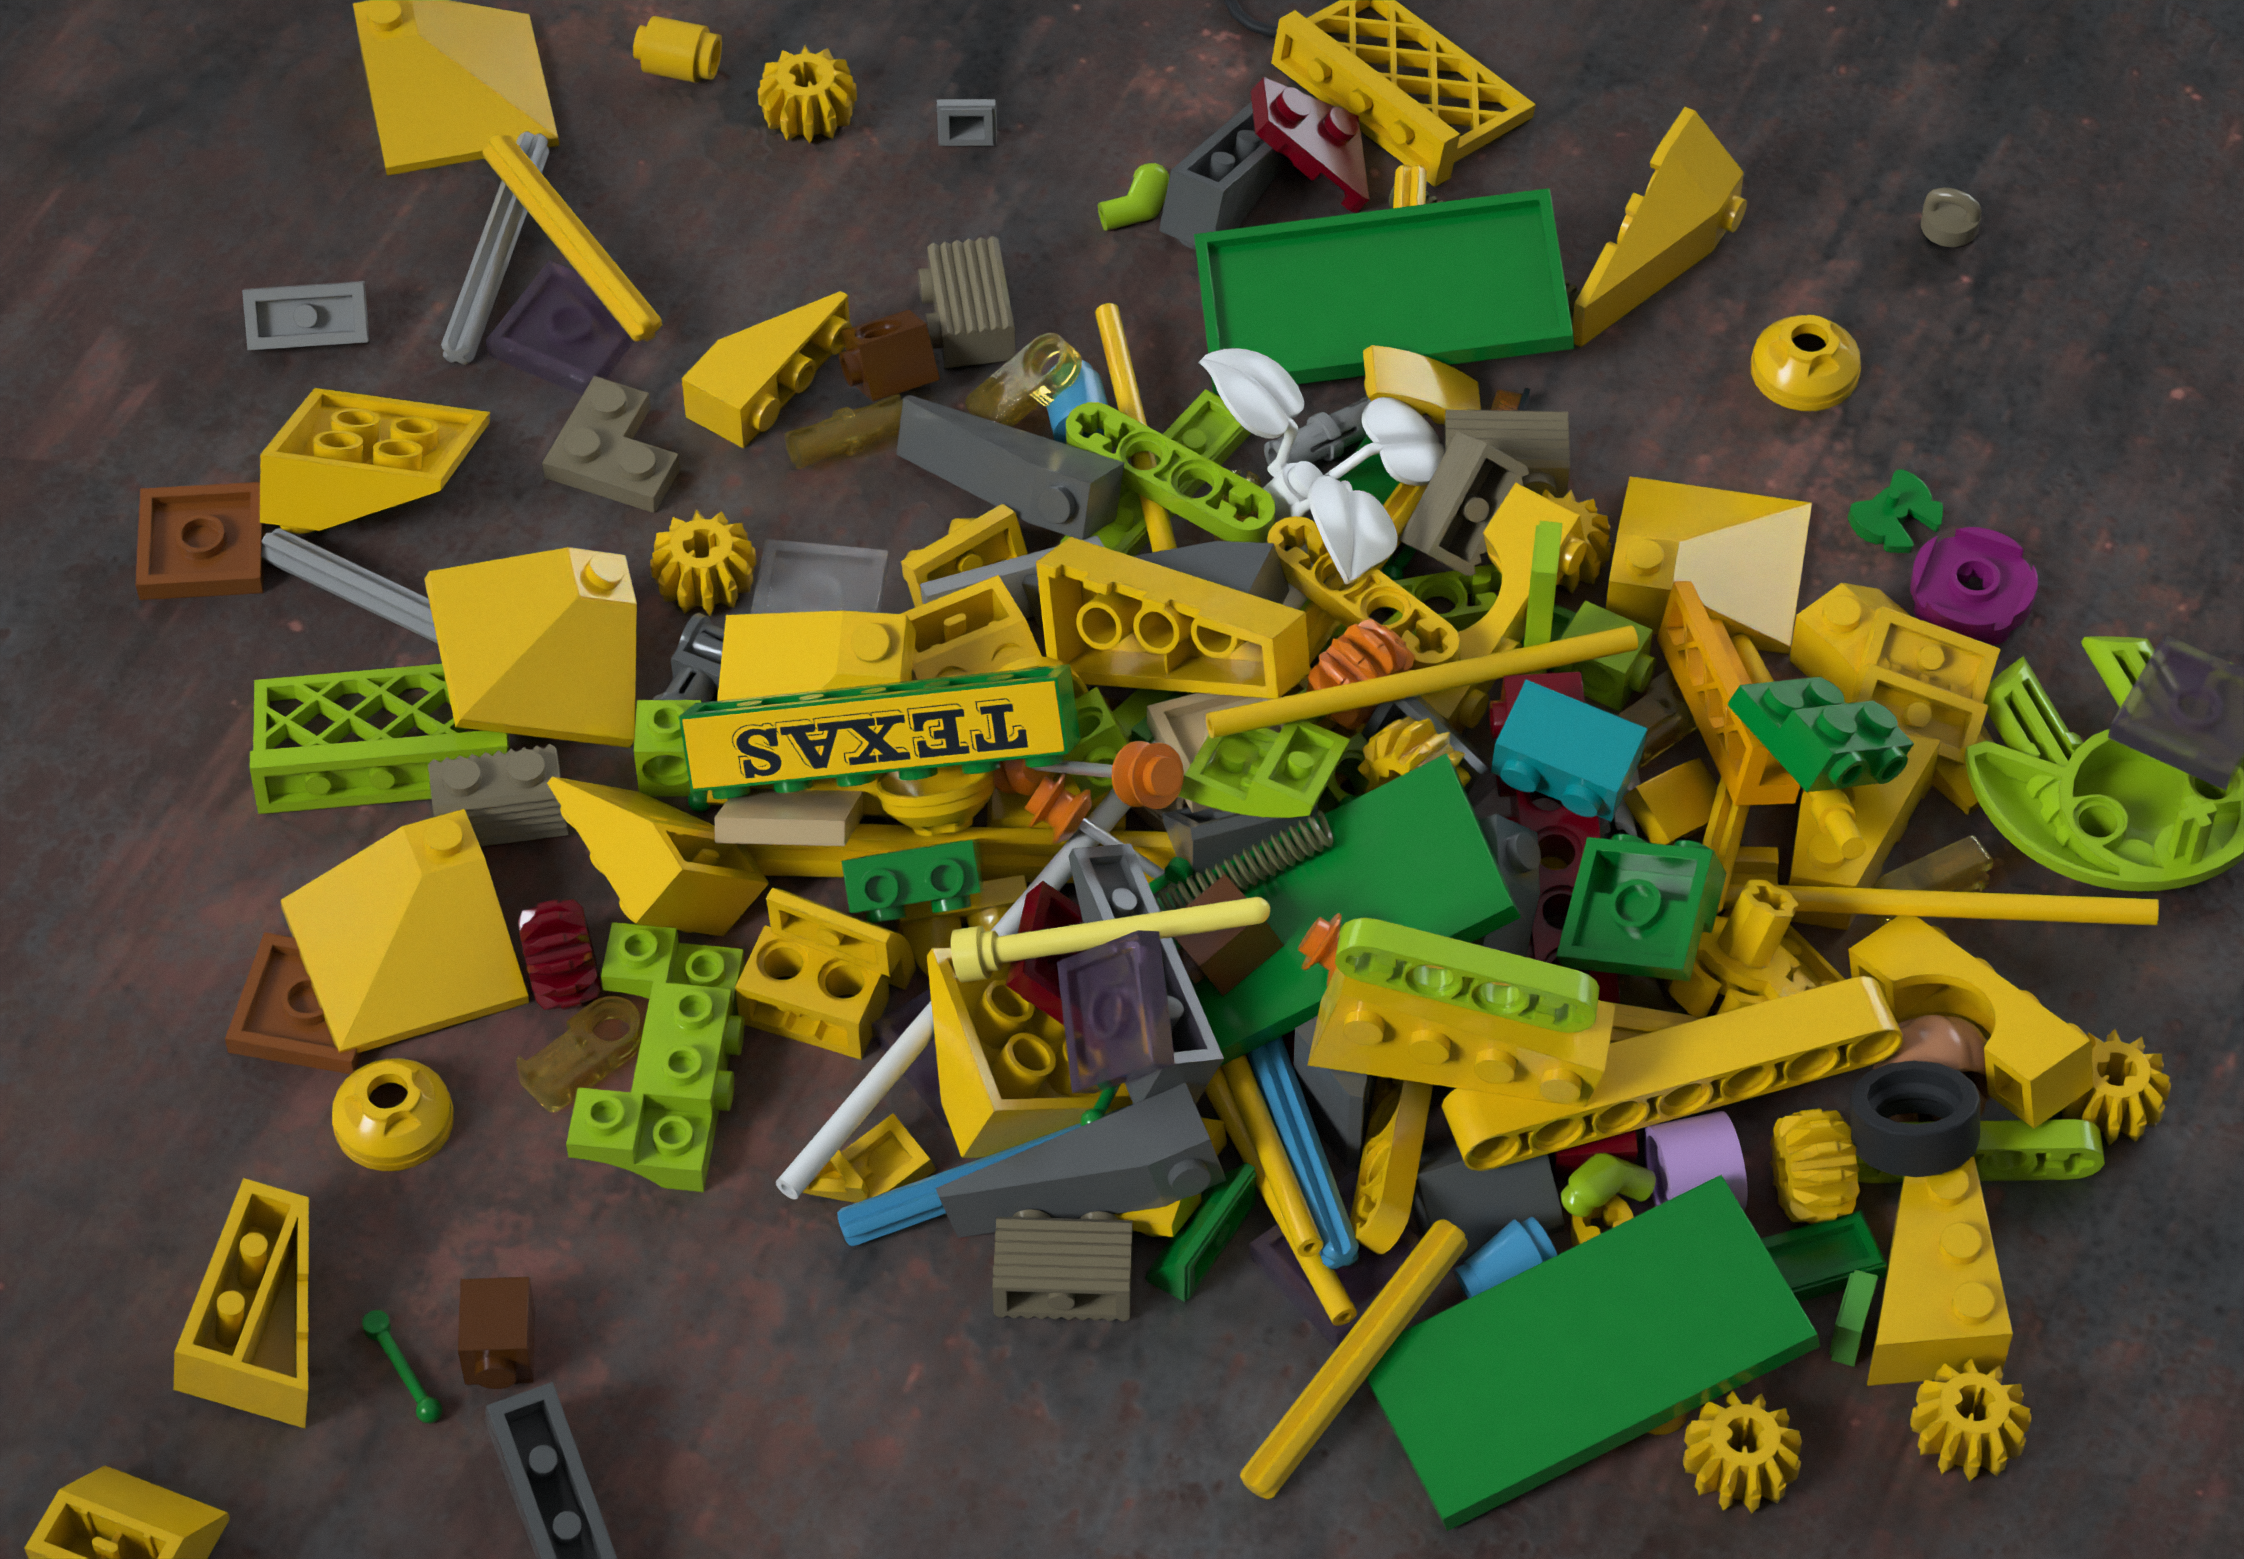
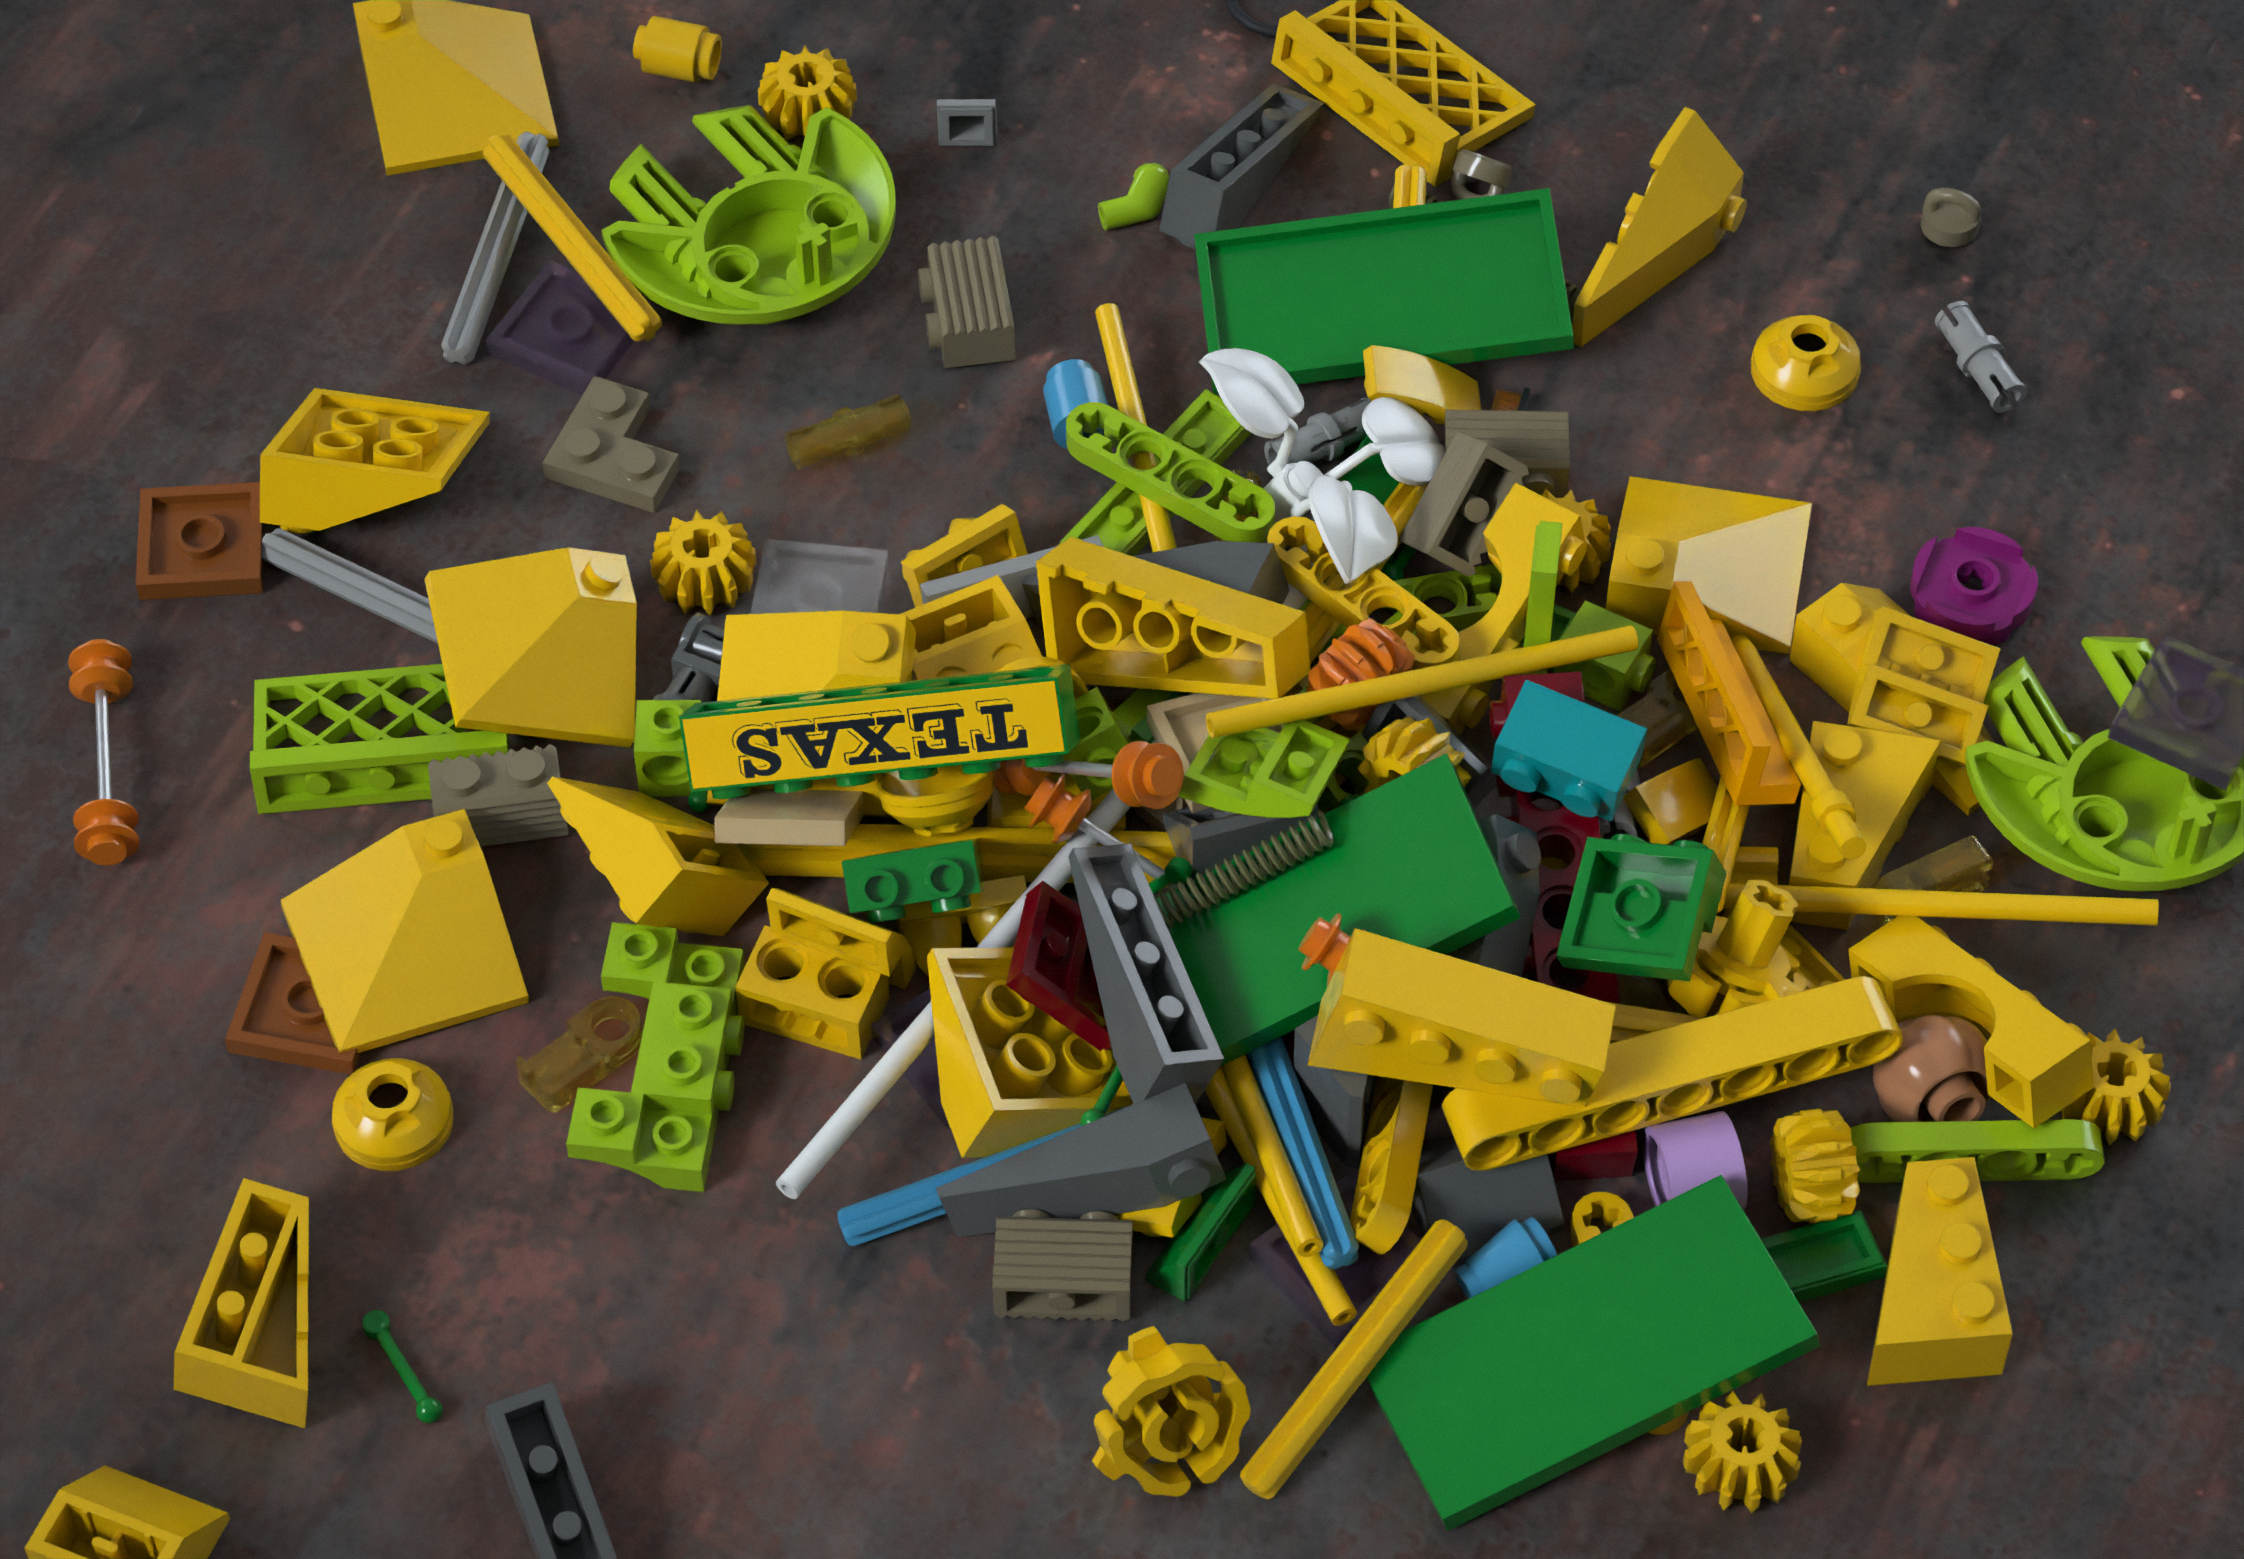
light grey plate [242,281,370,350] -> none
reddish brown brick [458,1277,536,1389] -> none
dark red gear [518,899,602,1010] -> none
yellow slope [681,291,852,449] -> none
yellow slope [802,1113,937,1203] -> none
reddish brown brick [839,309,940,402] -> none
dark grey slope [896,395,1124,540] -> none
light yellow piece [951,897,1270,983] -> none
clear yellow piece [965,333,1082,427] -> none
clear purple tile [1057,930,1175,1094] -> none
reddish brown brick [1173,874,1284,996] -> none
dark red wing [1250,77,1370,213] -> none
lime beam [1335,918,1600,1033] -> none
lime arm [1561,1153,1656,1217] -> none
green plate [1727,677,1914,792] -> none
bright green tile [1829,1270,1878,1367] -> none
green piece [1847,469,1943,553] -> none
black tyre [1850,1060,1980,1177] -> none
yellow gear [1910,1358,2031,1482] -> none
none -> orange axle [68,639,139,865]
none -> lime piece [602,105,896,325]
none -> yellow piece [1092,1326,1251,1497]
none -> dark tan tile [1451,149,1514,200]
none -> light grey pin [1934,301,2028,413]

